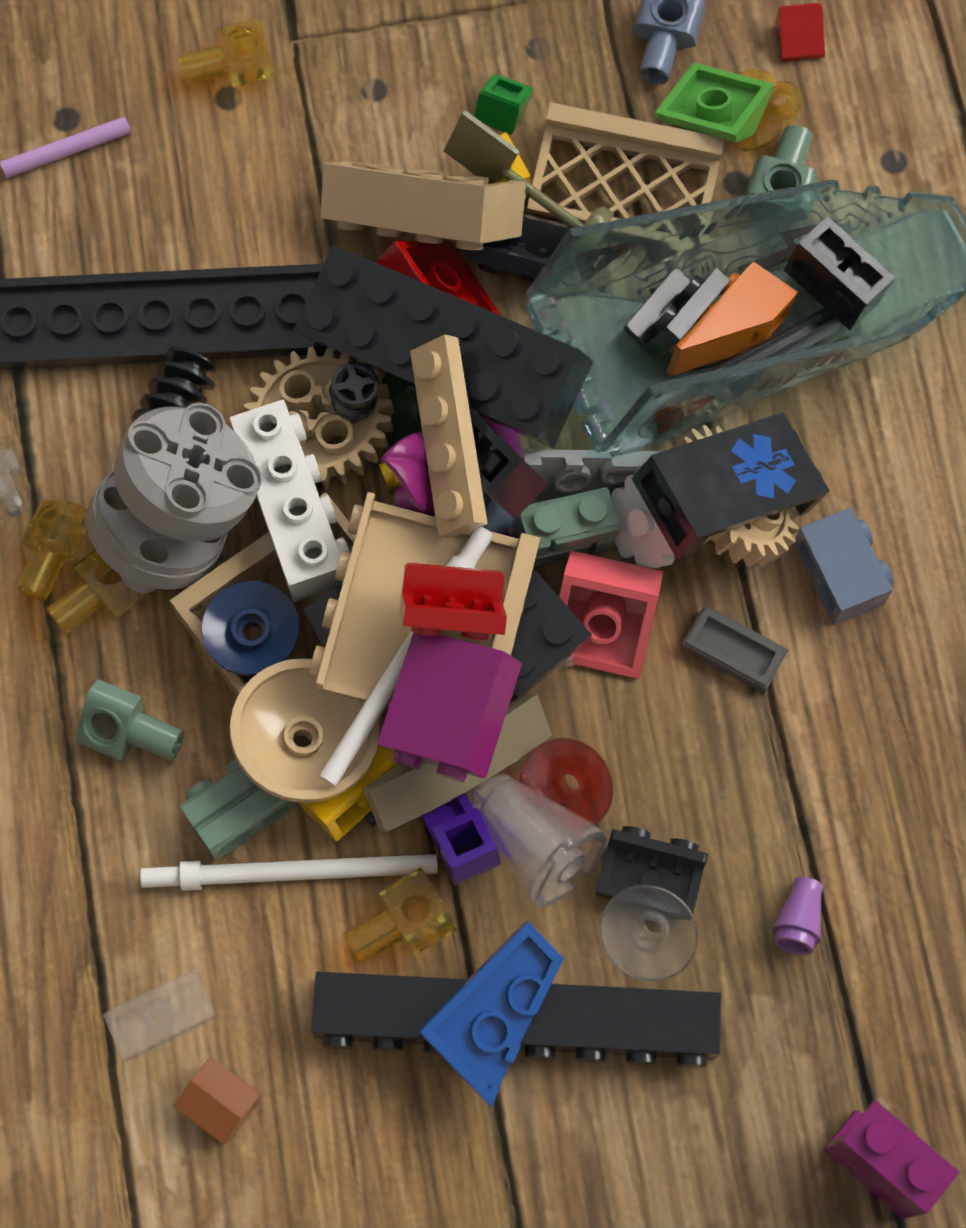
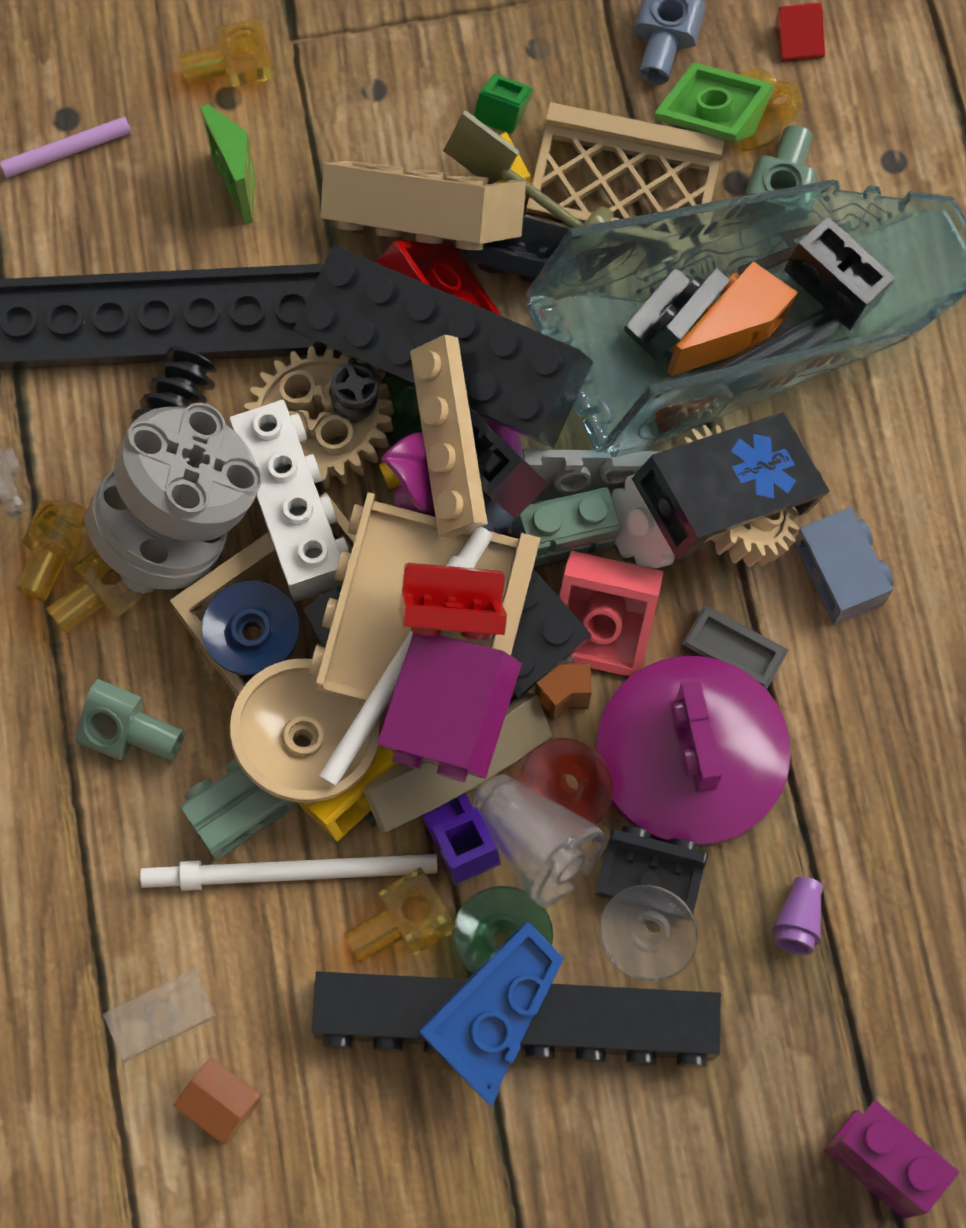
none -> bright green slope [200,104,256,225]
none -> clear green dish [453,886,553,974]
none -> dark orange piece [535,663,592,721]
none -> magenta bracket [596,656,791,847]

